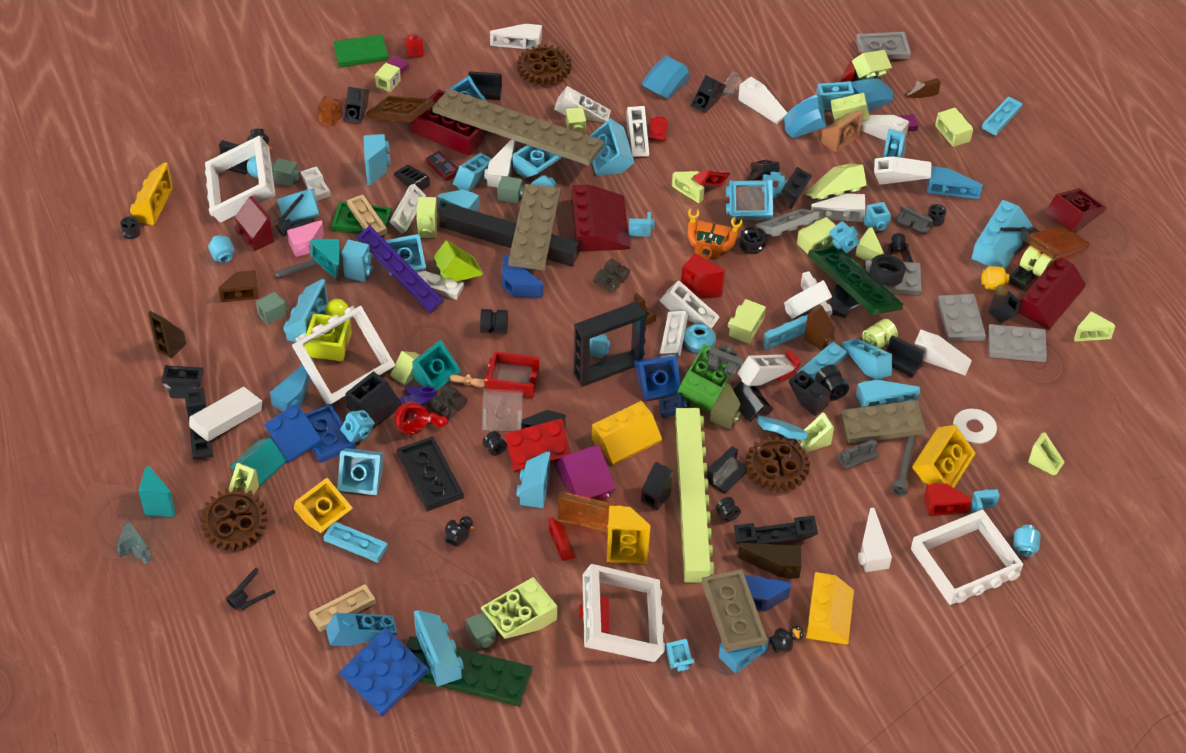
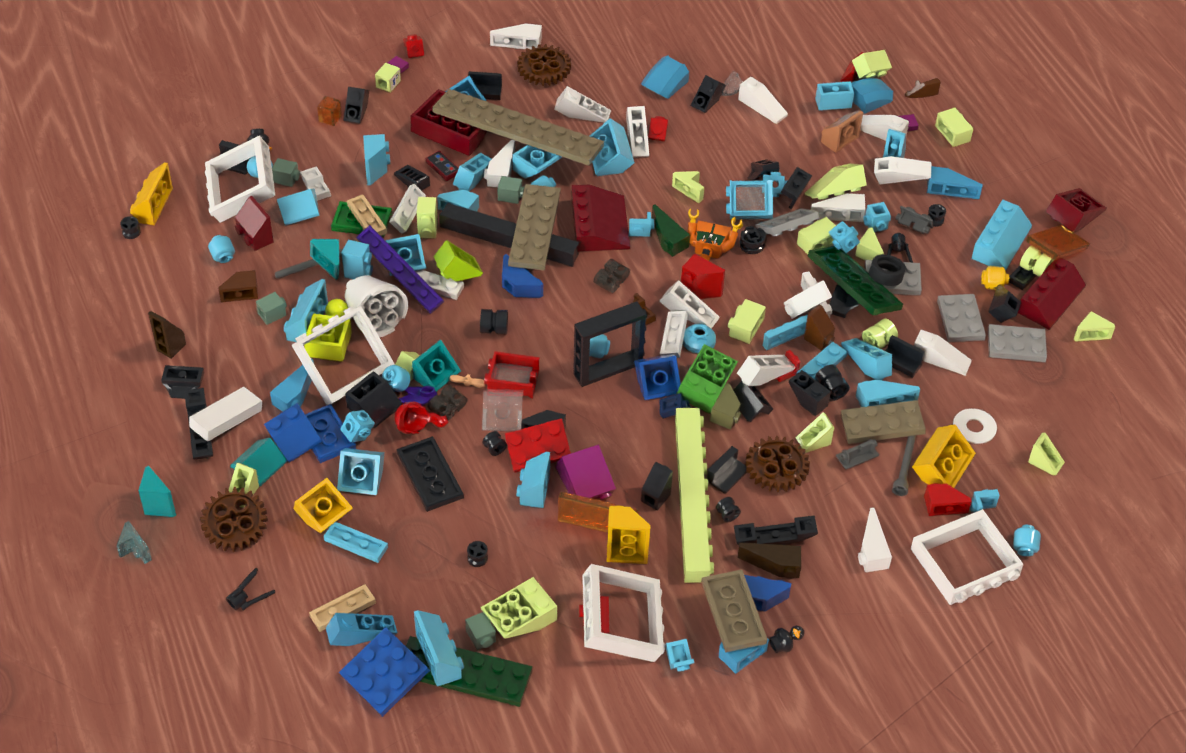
black plant [275,194,313,237] -> none
bright pink slope [287,220,324,257] -> none
green tile [333,34,388,67] -> none
reddish brown tile [366,95,435,122] -> none
black animal [444,516,474,547] -> none
red slope [548,517,576,561] -> none
yellowish green brick [566,107,586,134] -> none
yellow slope [591,401,662,466] -> none
red slope [693,170,730,186] -> none
dark grey hips [707,342,744,377] -> none
medium azure tile [757,416,808,440] -> none
dark azure slope [784,94,826,138] -> none
yellow slope [806,572,854,645] -> none
yellowish green brick [831,93,870,121] -> none
light grey plate [856,32,911,59] -> none
medium azure plate [982,96,1023,136] -> none
black plant [1000,227,1040,255] -> none
none -> white cone [345,275,408,338]
none -> medium azure head [382,365,410,392]
none -> black wheel [467,541,488,567]
none -> dark green slope [652,204,690,257]

